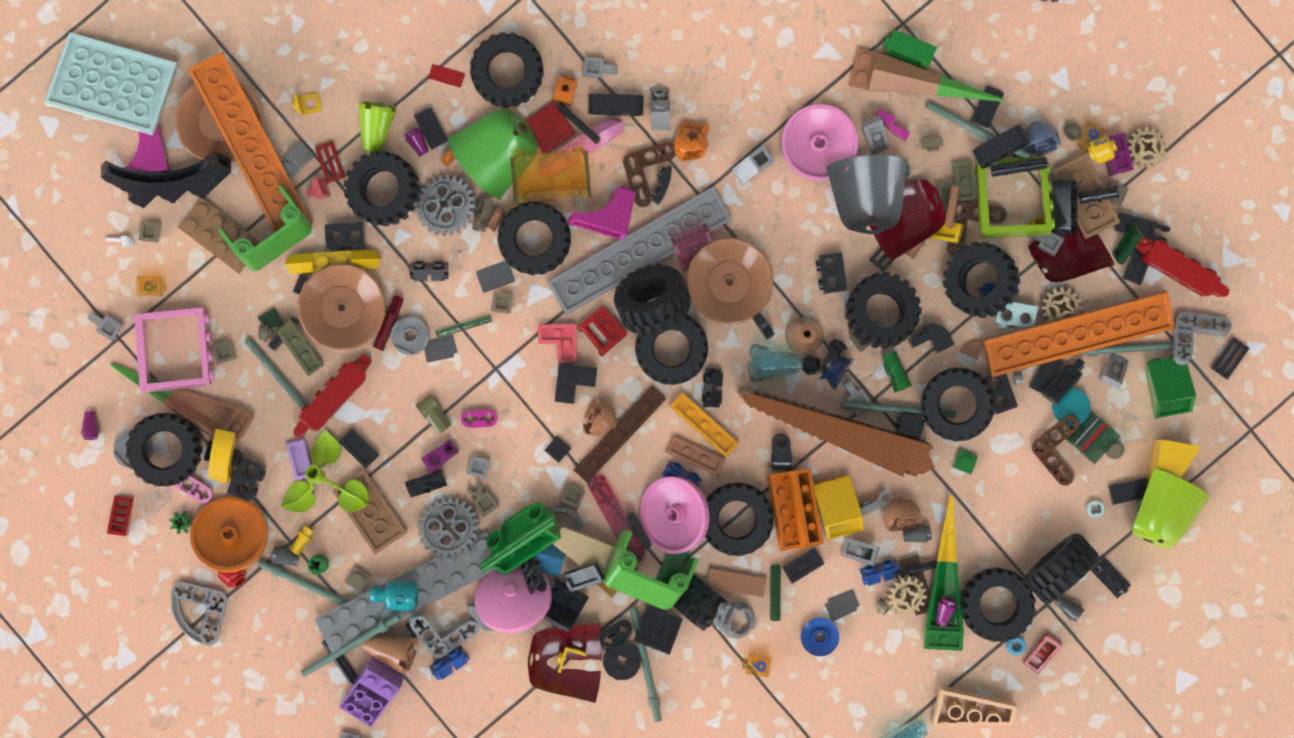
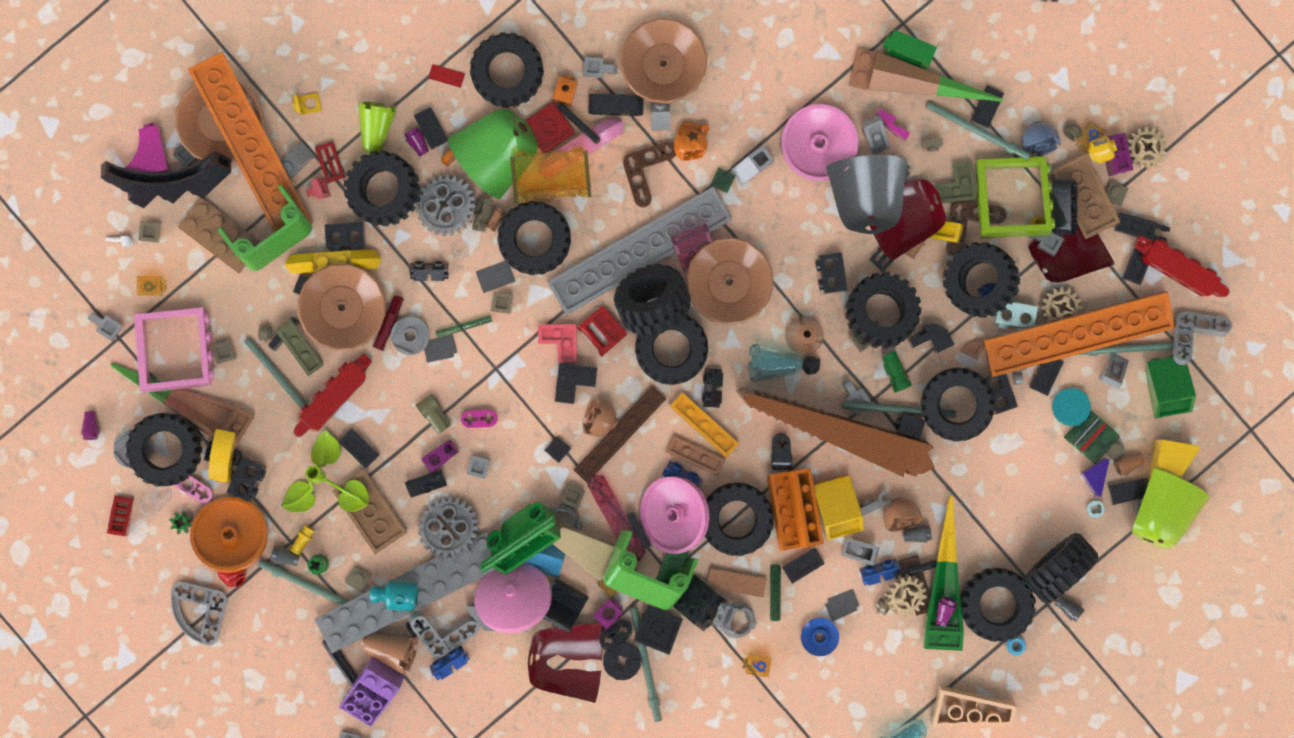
light aqua plate [44,32,178,136] -> none
dark green tile [258,308,284,328] -> none
lavender tile [286,439,312,481] -> none
sand green bar [301,614,401,677] -> none
dark tan plate [467,481,499,517] -> none
black hinge [520,558,547,595] -> none
yellow bracket [556,646,587,673] -> none
tile [562,562,605,592] -> none
dark pink arch [567,186,636,240] -> none
black slope [651,165,672,206] -> none
black beam [752,313,775,340] -> none
piece [819,339,854,390] -> none
nougat tile [945,186,960,229] -> none
green plate [953,450,978,474] -> none
black beam [972,124,1031,169] -> none
black axle [990,157,1048,177] -> none
slope [1023,631,1062,675] -> none
reddish brown beam [1032,414,1080,486] -> none
black hinge [1042,358,1085,406] -> none
black pin [1079,186,1119,205] -> none
black hinge [1091,557,1131,599] -> none
dark green tile [1112,223,1144,265] -> none
black tile [1211,337,1250,380] -> none
none -> dark grey plate [172,145,197,167]
none -> magenta brick [593,598,623,629]
none -> nougat dish [620,18,708,104]
none -> clear green plate [710,168,736,194]
none -> dark purple slope [1080,459,1110,497]
none -> nougat cone [1114,453,1144,476]

